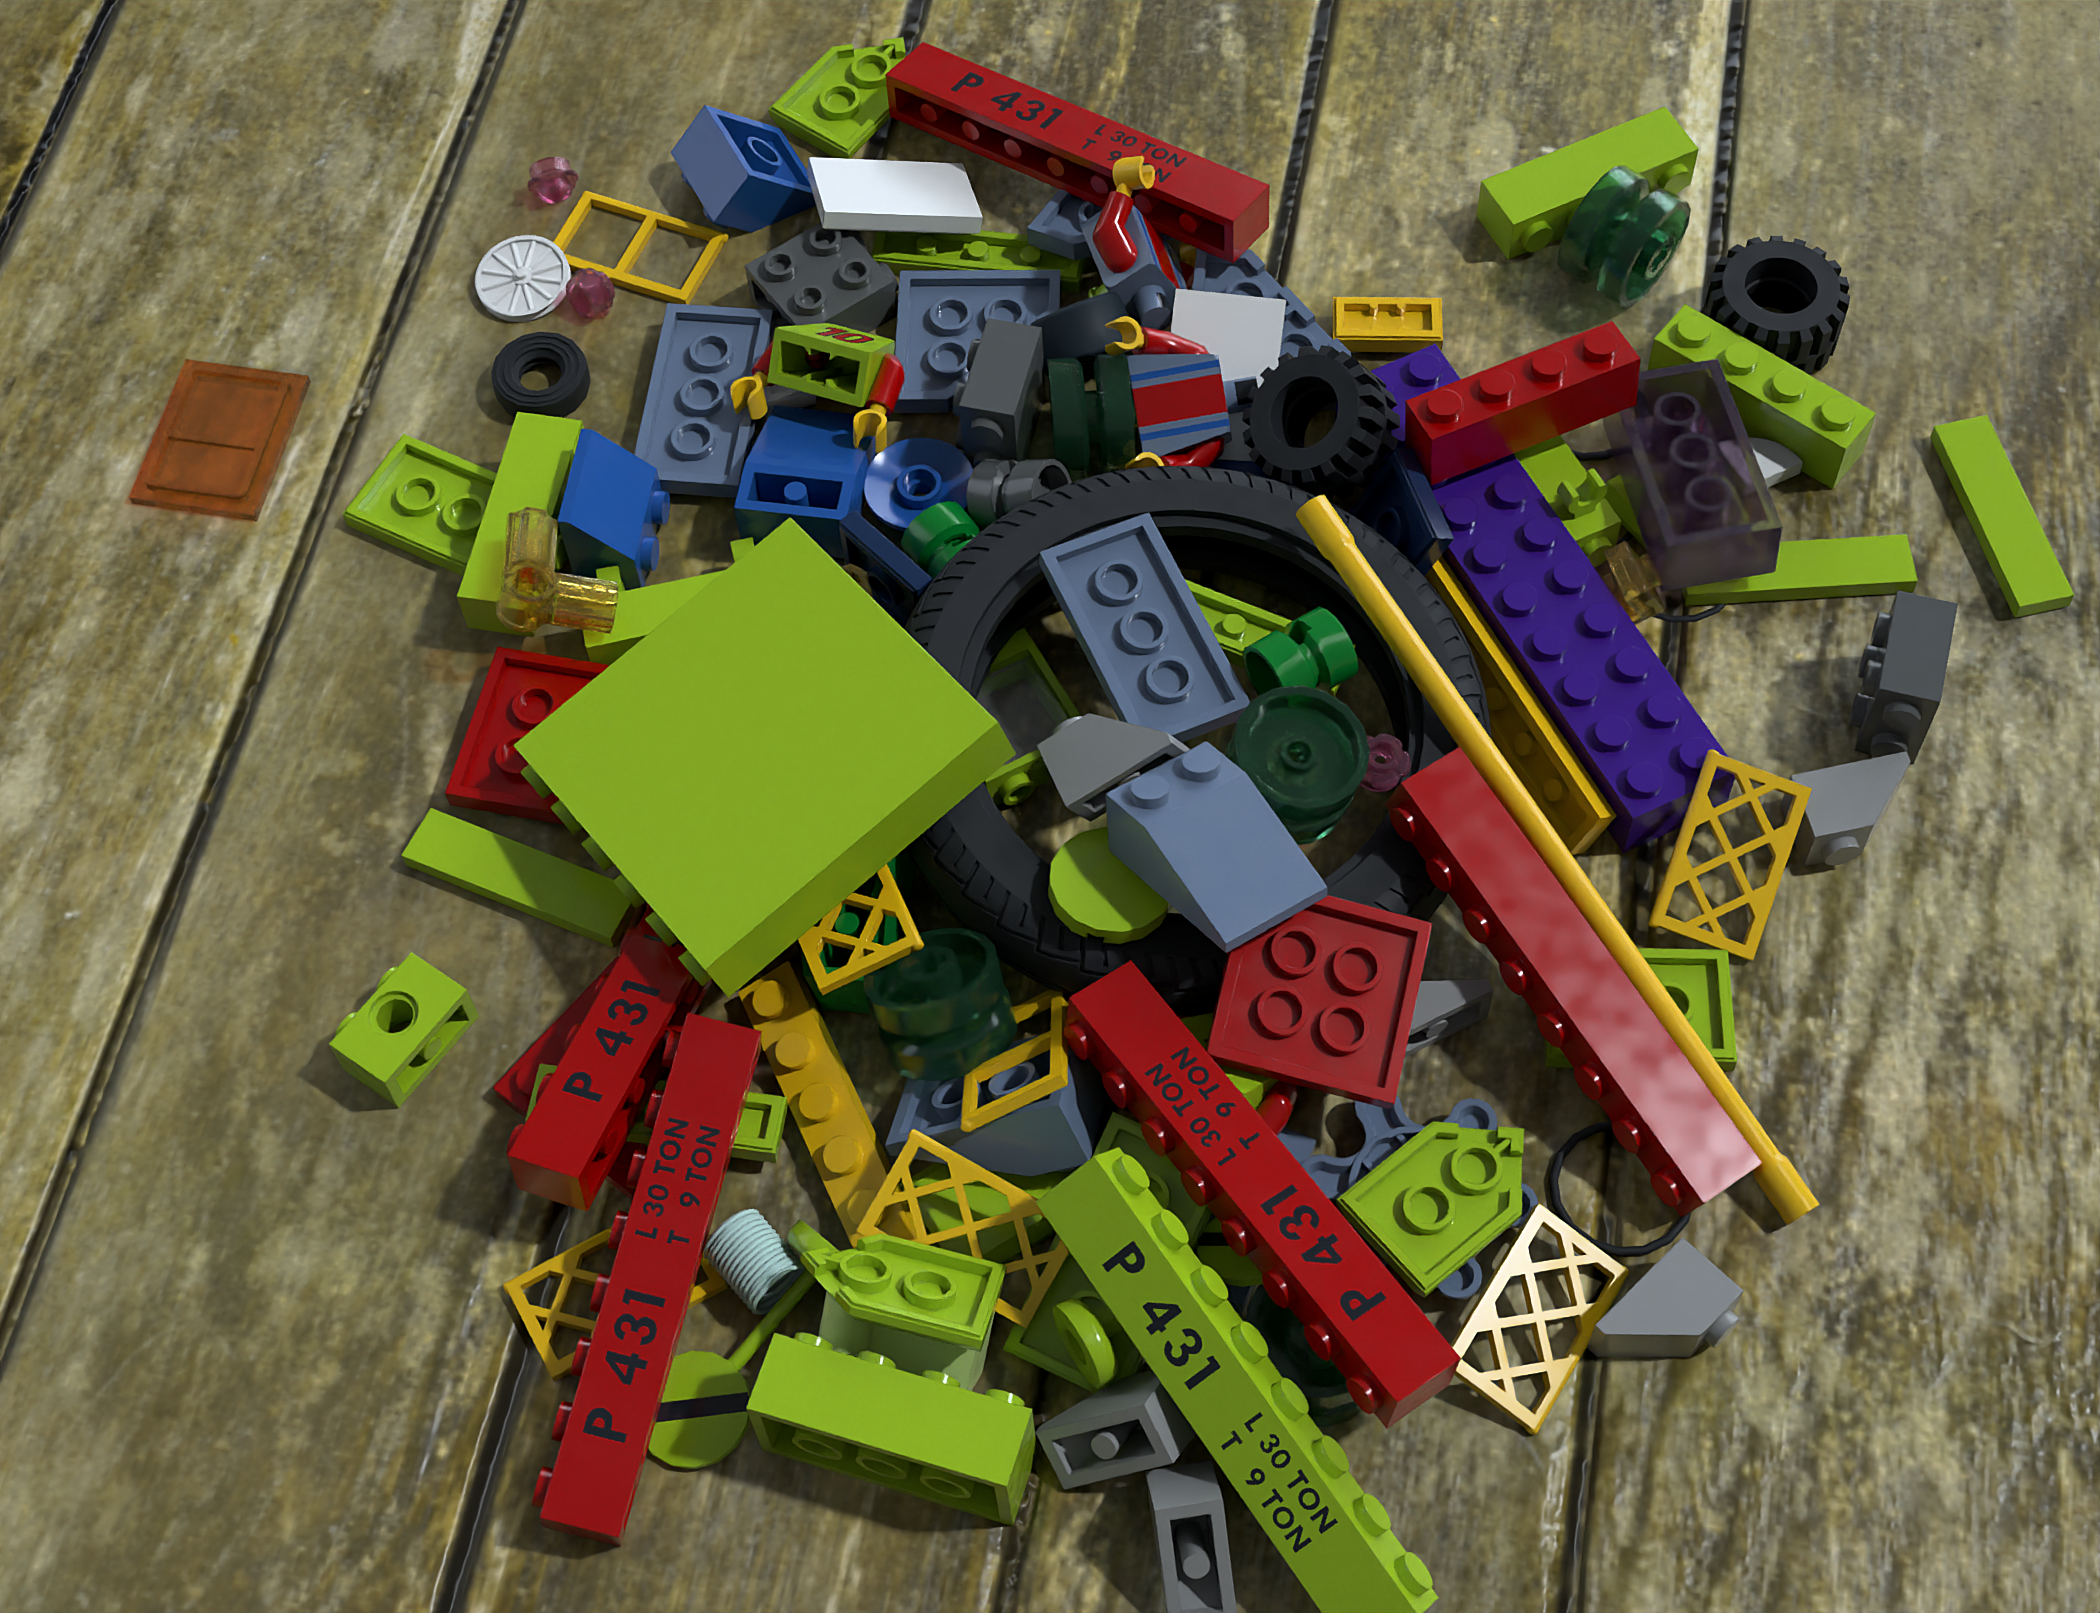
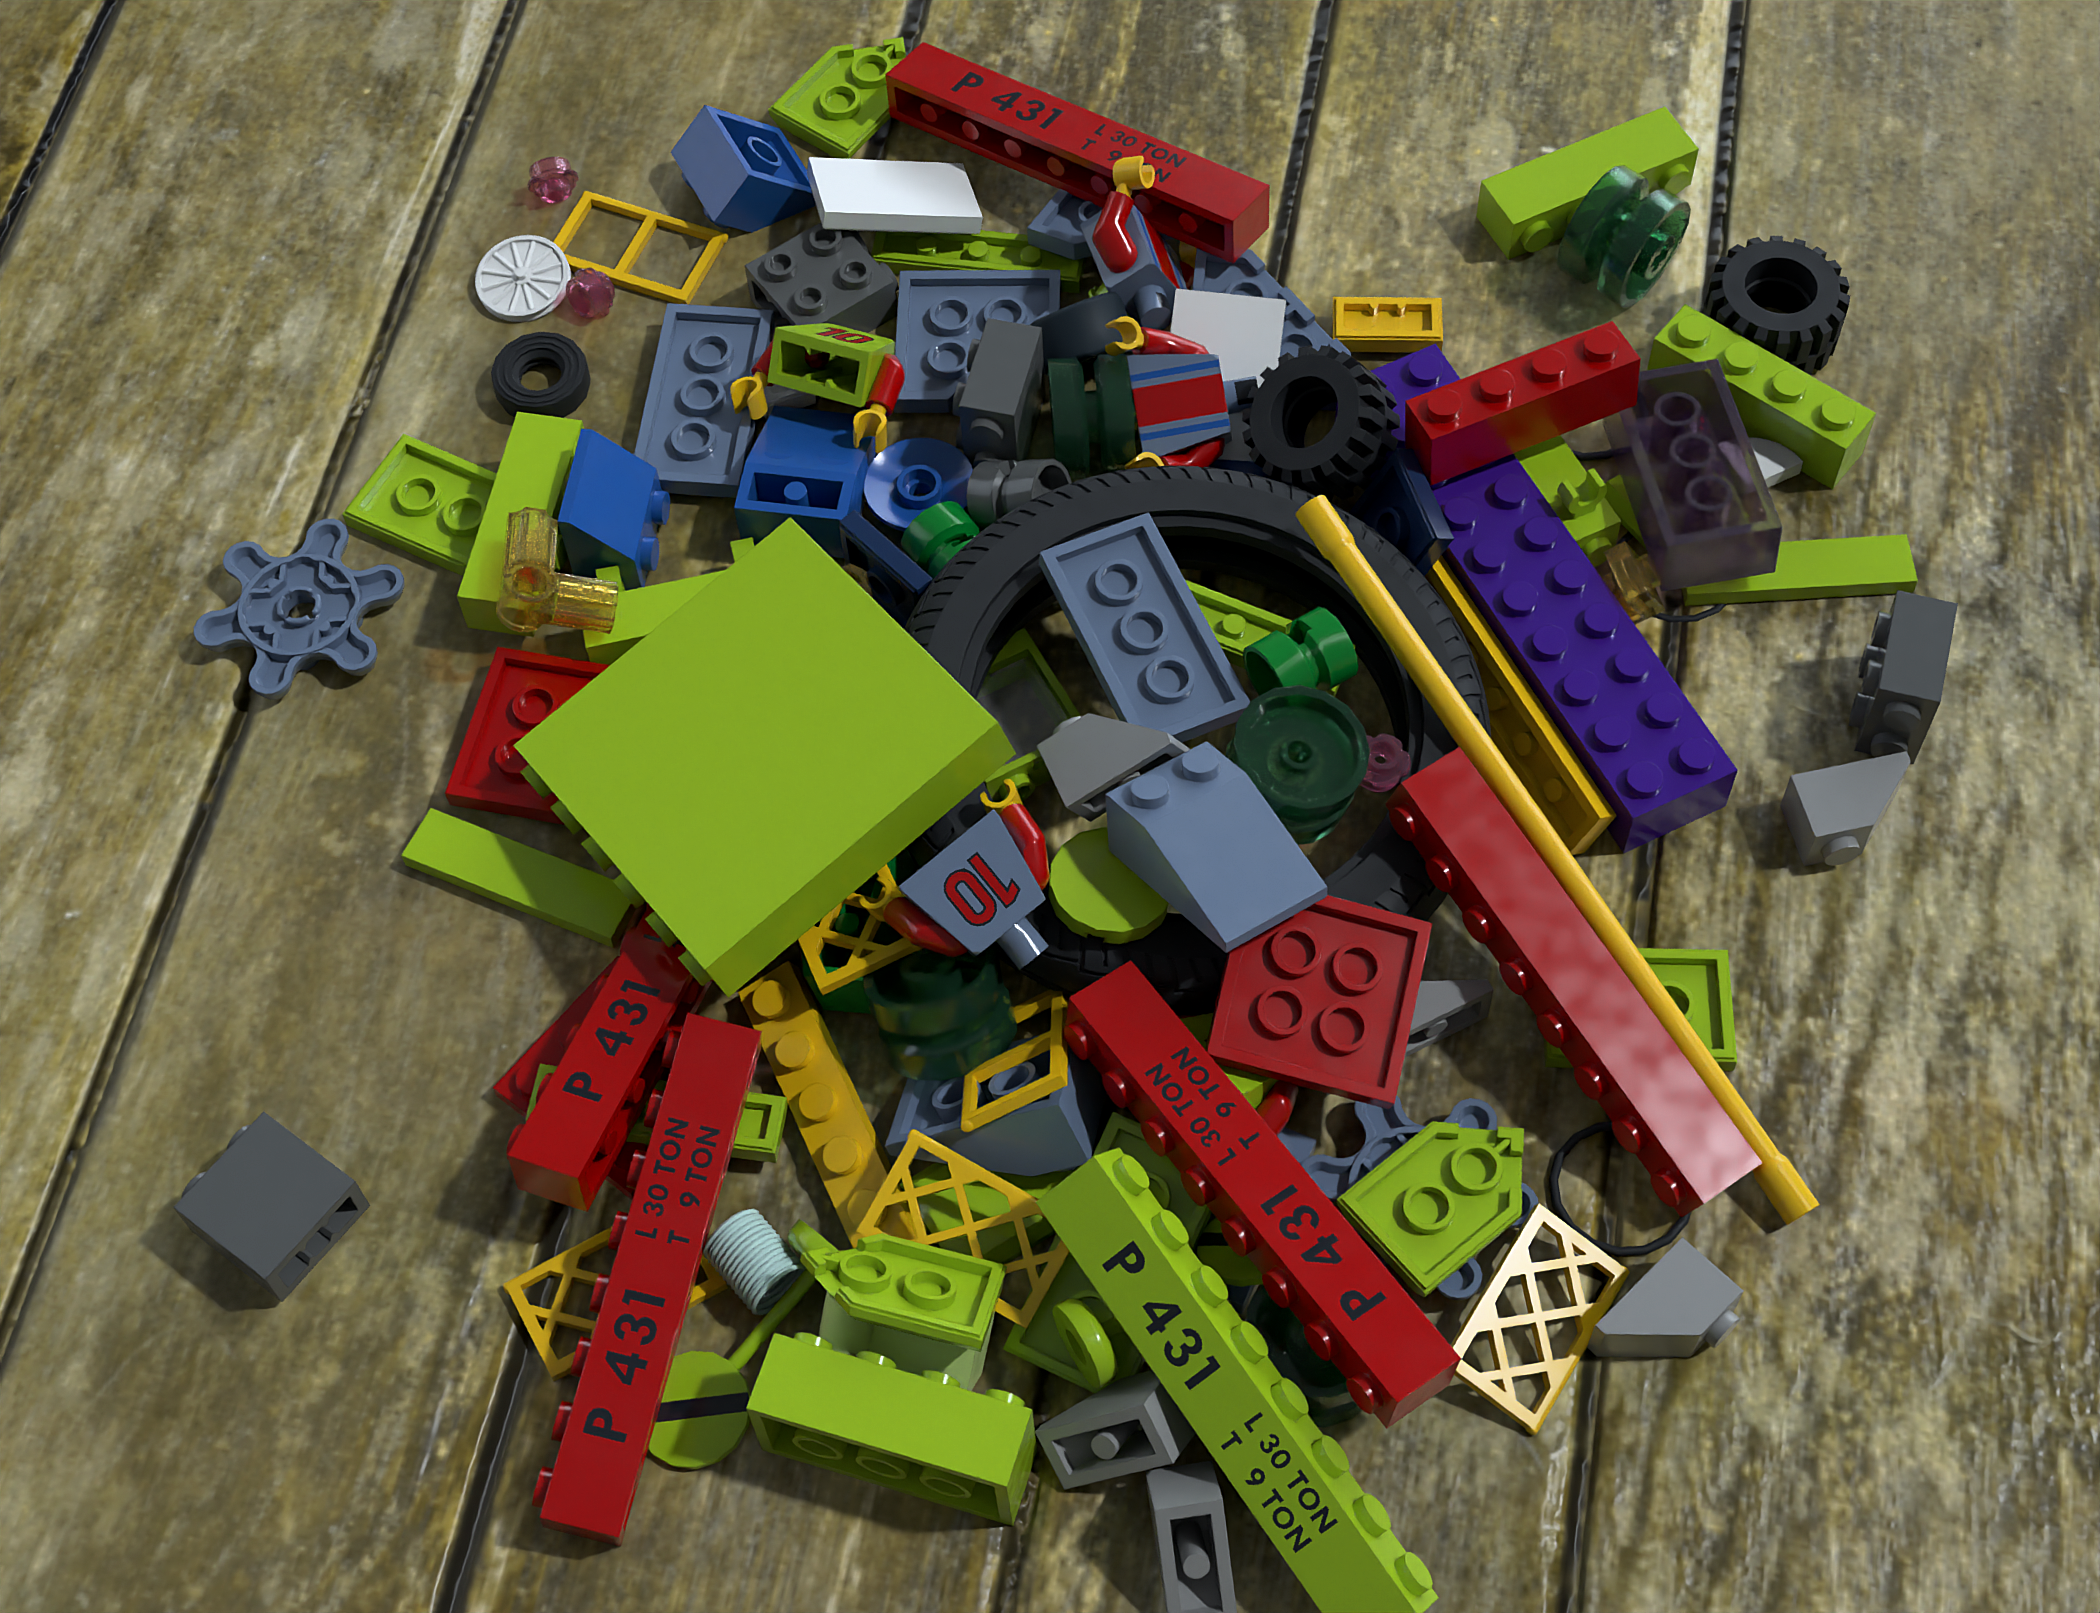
clear orange piece [129,359,311,521] -> none
lime brick [329,952,479,1108] -> none
yellow window [1648,749,1812,961] -> none
lime tile [1930,415,2074,618] -> none
none -> dark grey brick [173,1111,370,1302]
none -> sand blue plate [194,519,404,700]
none -> torso [859,779,1050,970]

